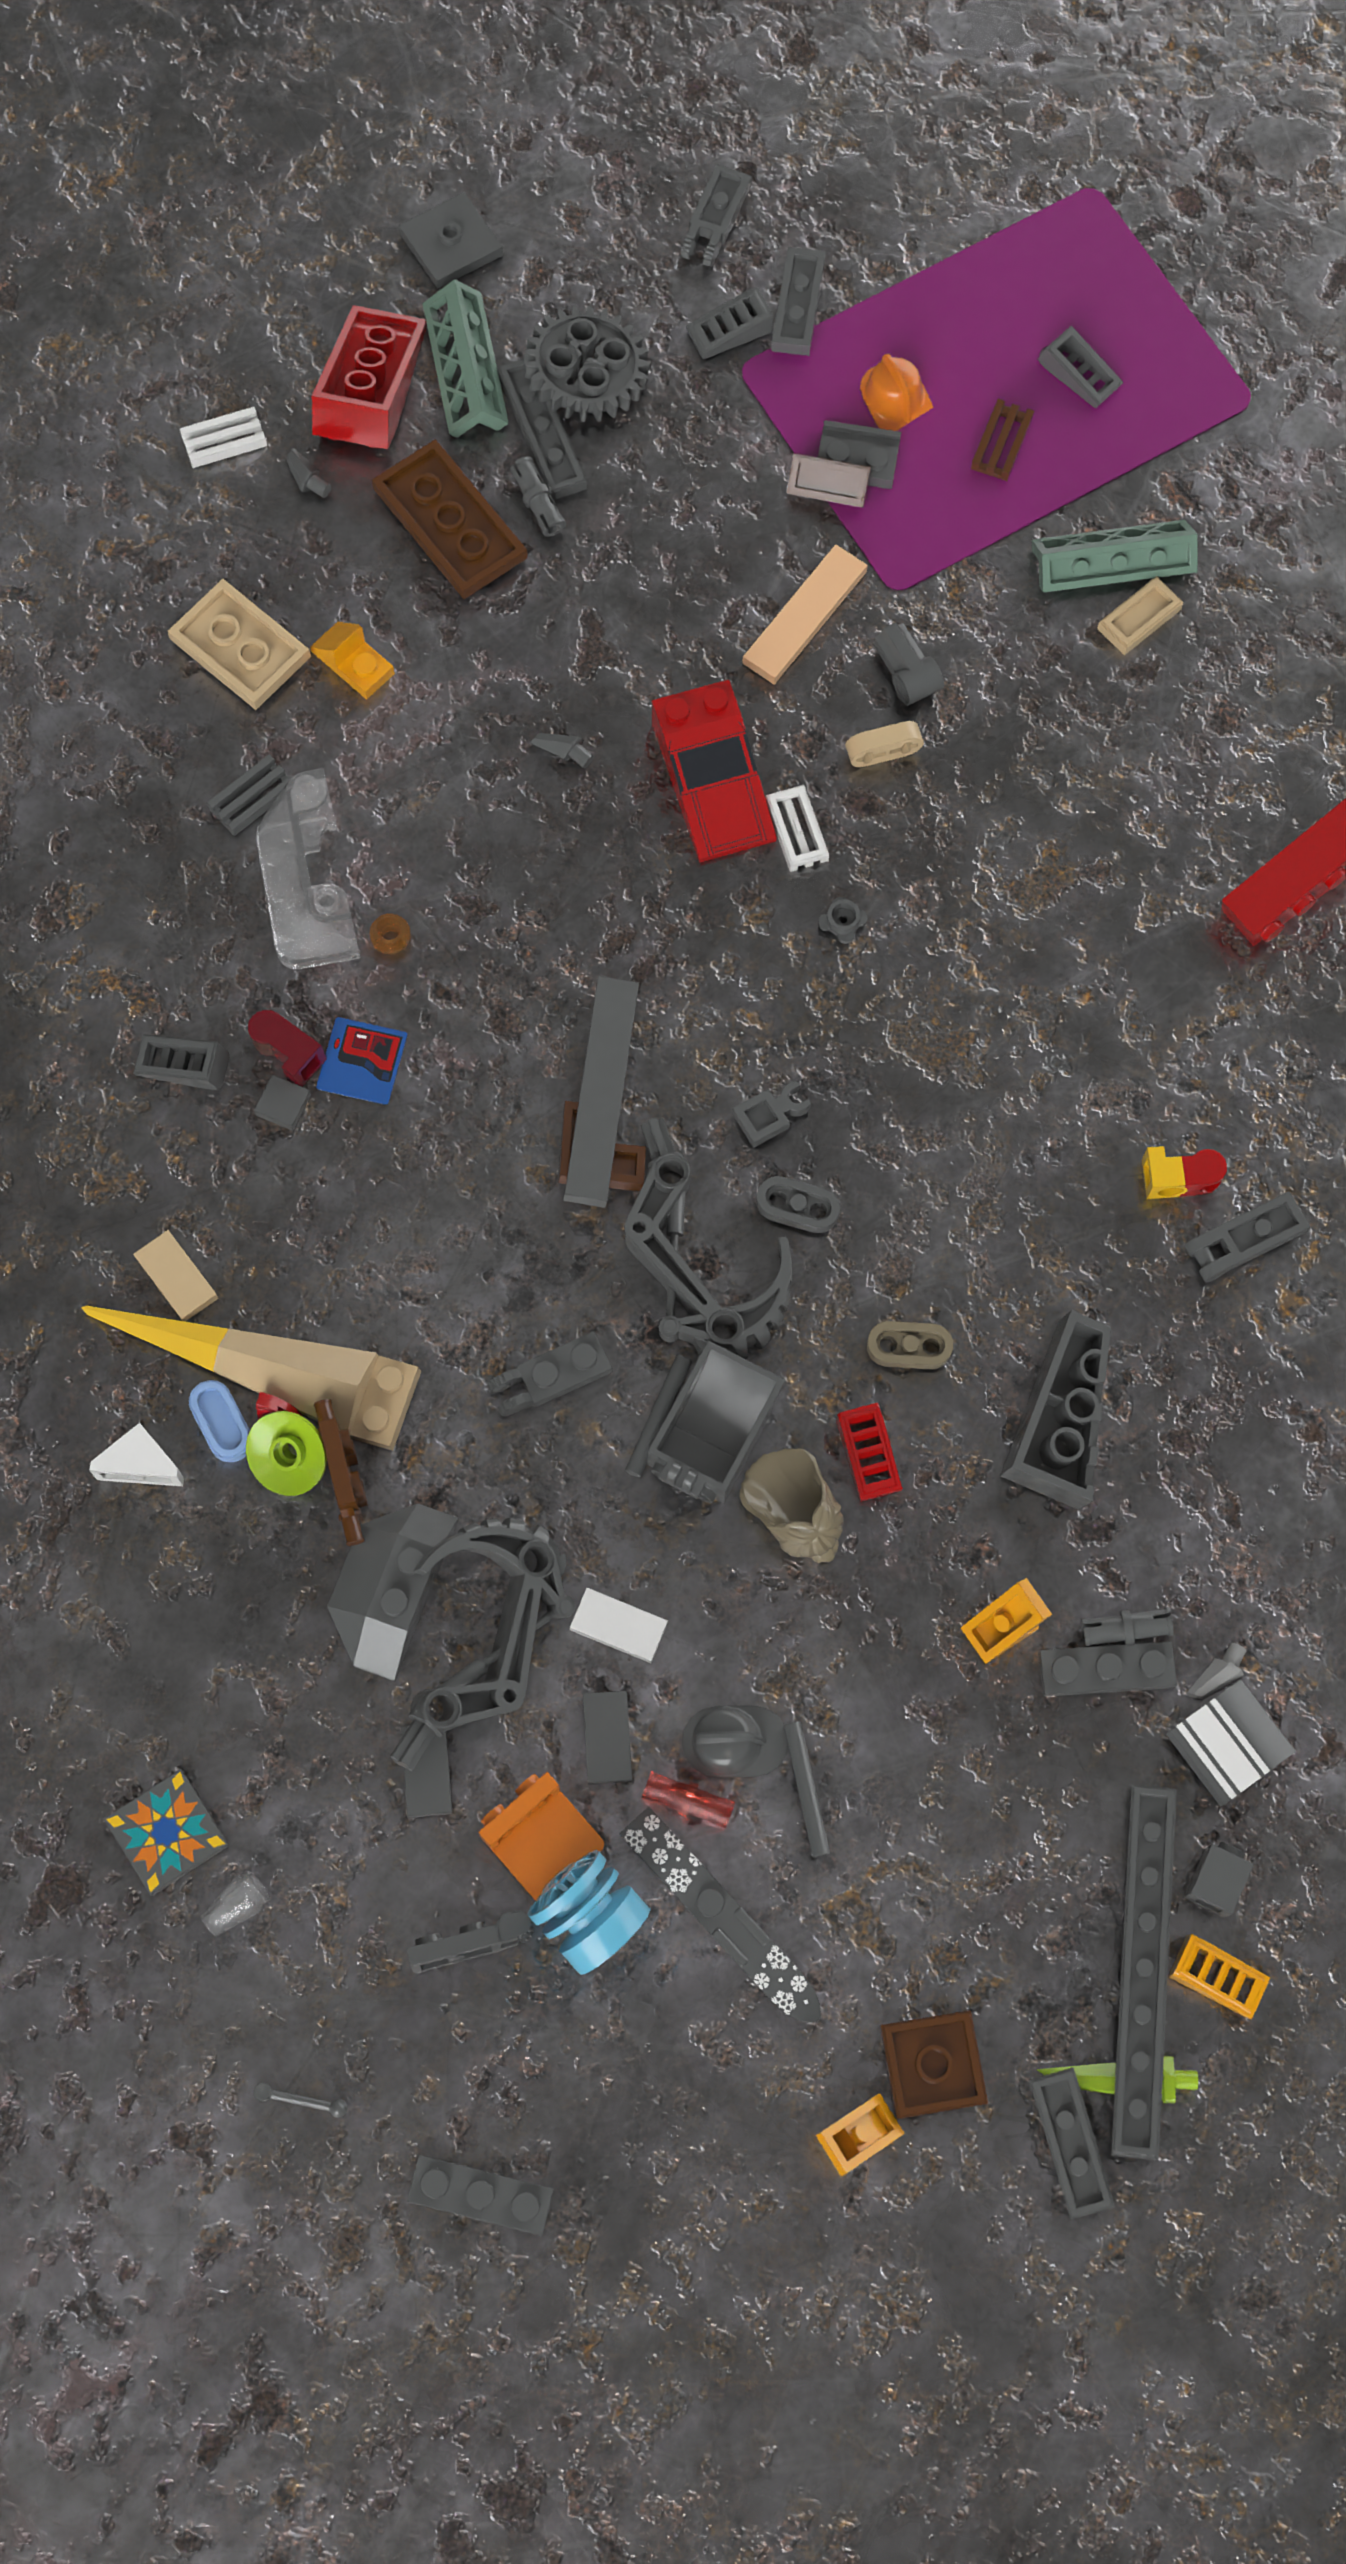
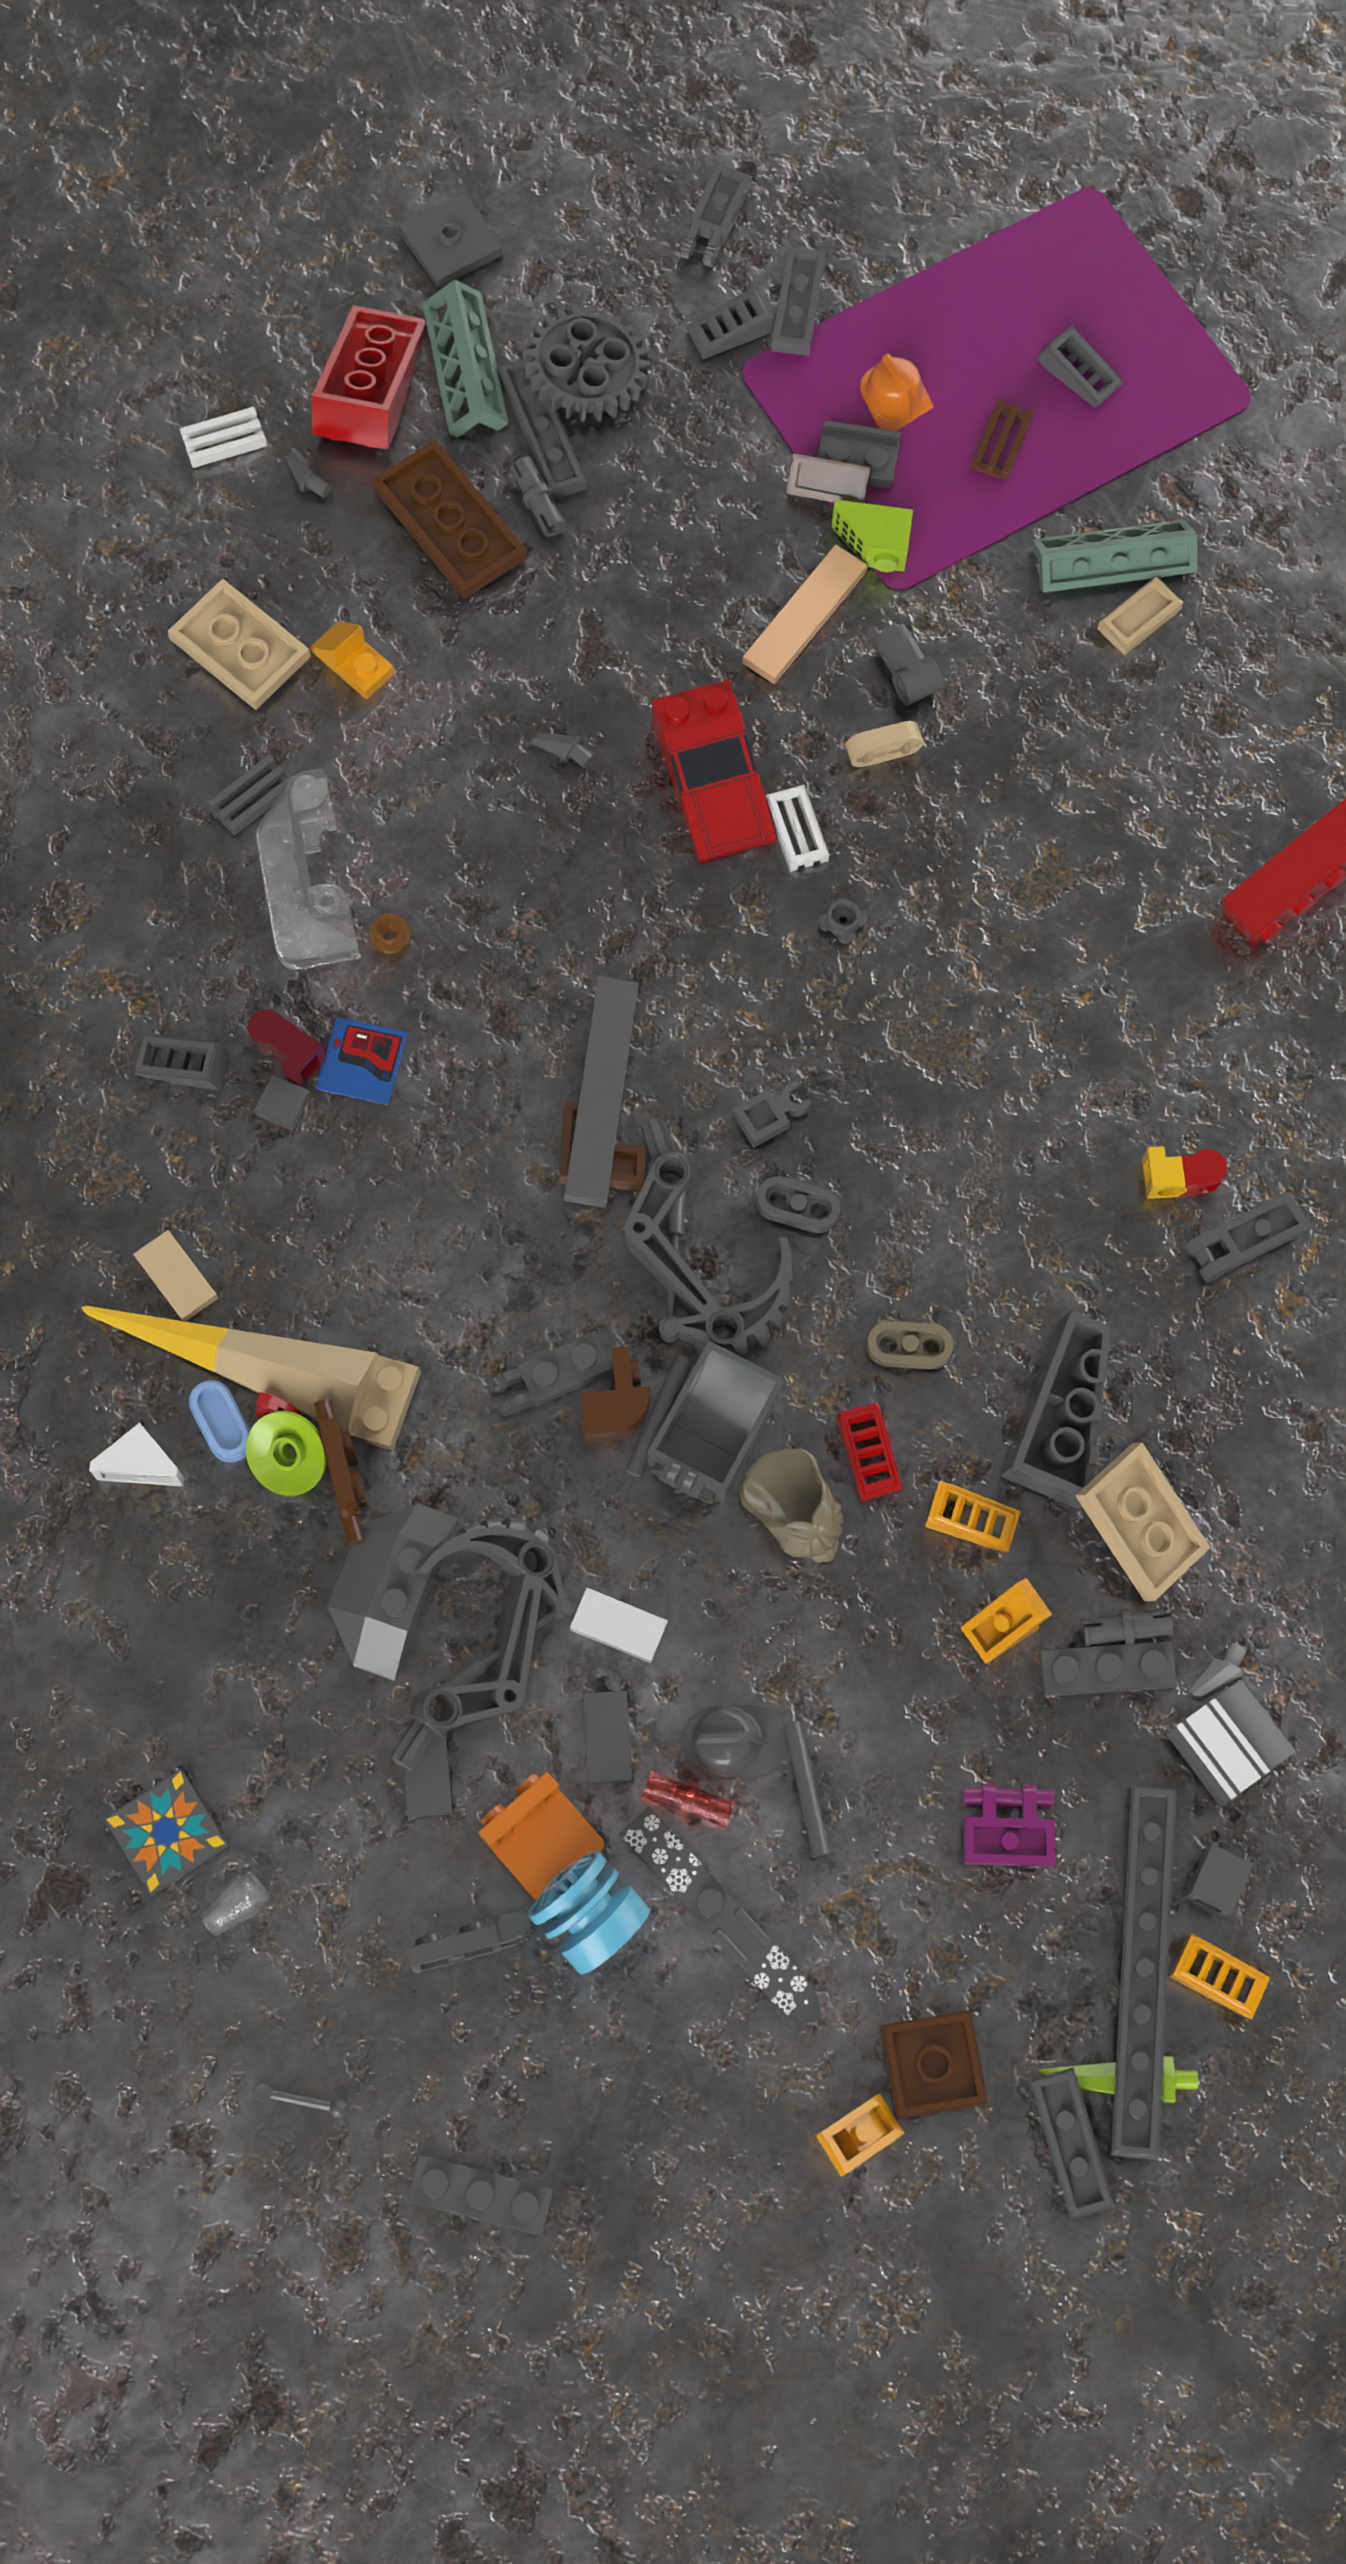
none -> reddish brown brick [581,1347,650,1445]
none -> lime slope [832,500,913,572]
none -> light orange slope [925,1480,1021,1554]
none -> magenta plate [963,1783,1055,1867]
none -> tan plate [1075,1442,1211,1601]

